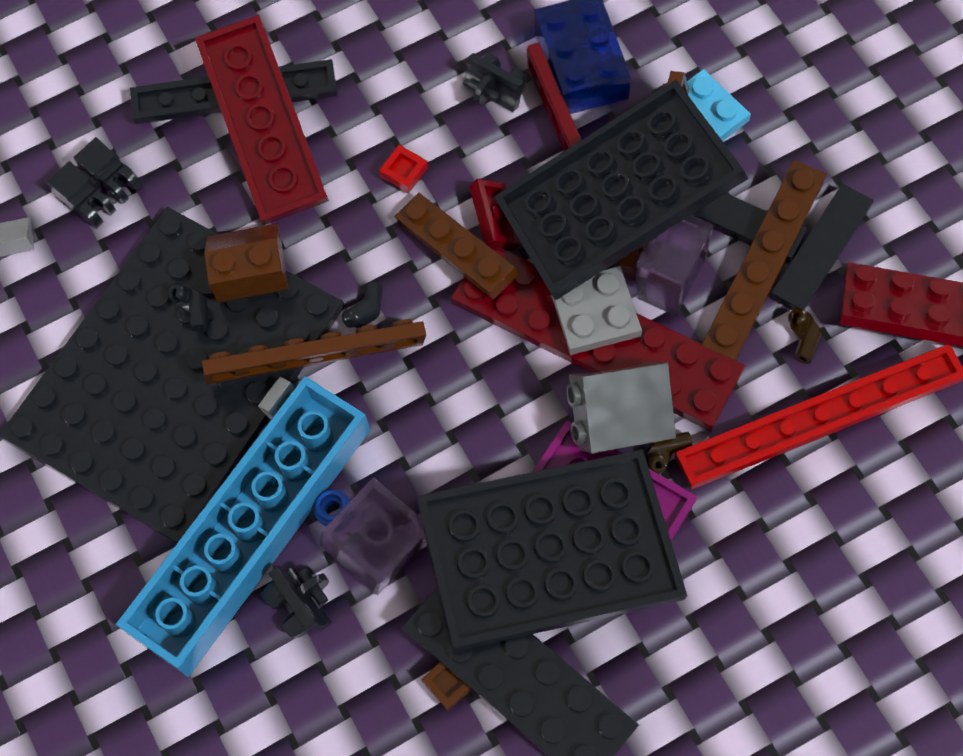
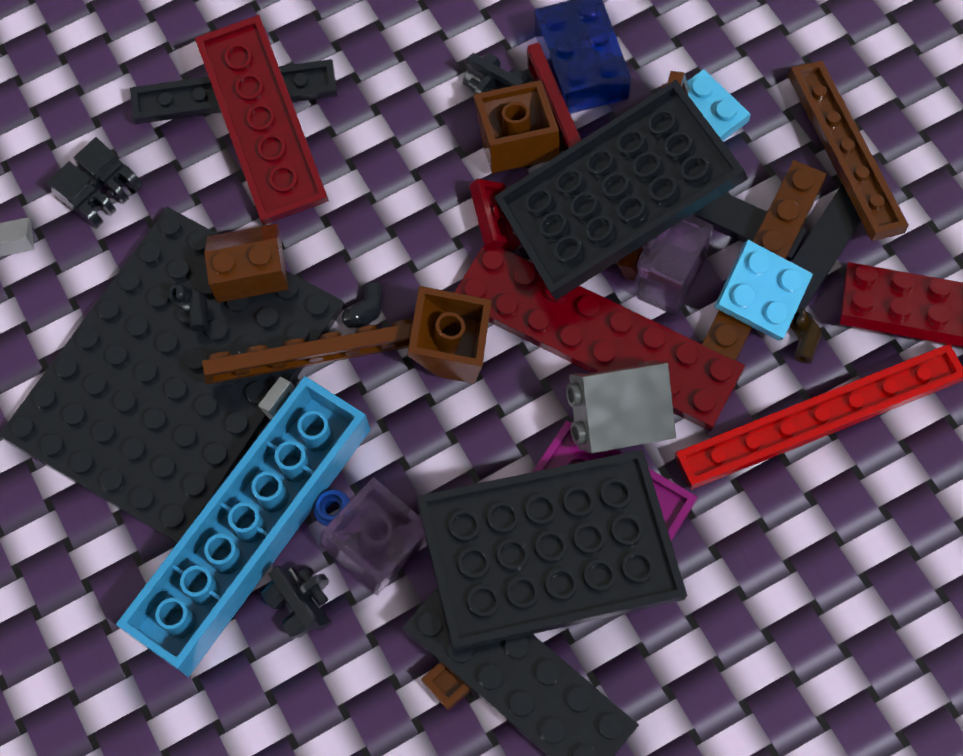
red plate [379,145,429,194] -> none
reddish brown plate [394,192,519,300] -> none
light grey plate [551,266,642,355] -> none
dark brown arm [645,431,692,474] -> none
none -> reddish brown slope [407,286,492,384]
none -> reddish brown slope [473,80,559,173]
none -> medium azure plate [714,240,813,341]
none -> reddish brown plate [788,61,909,241]

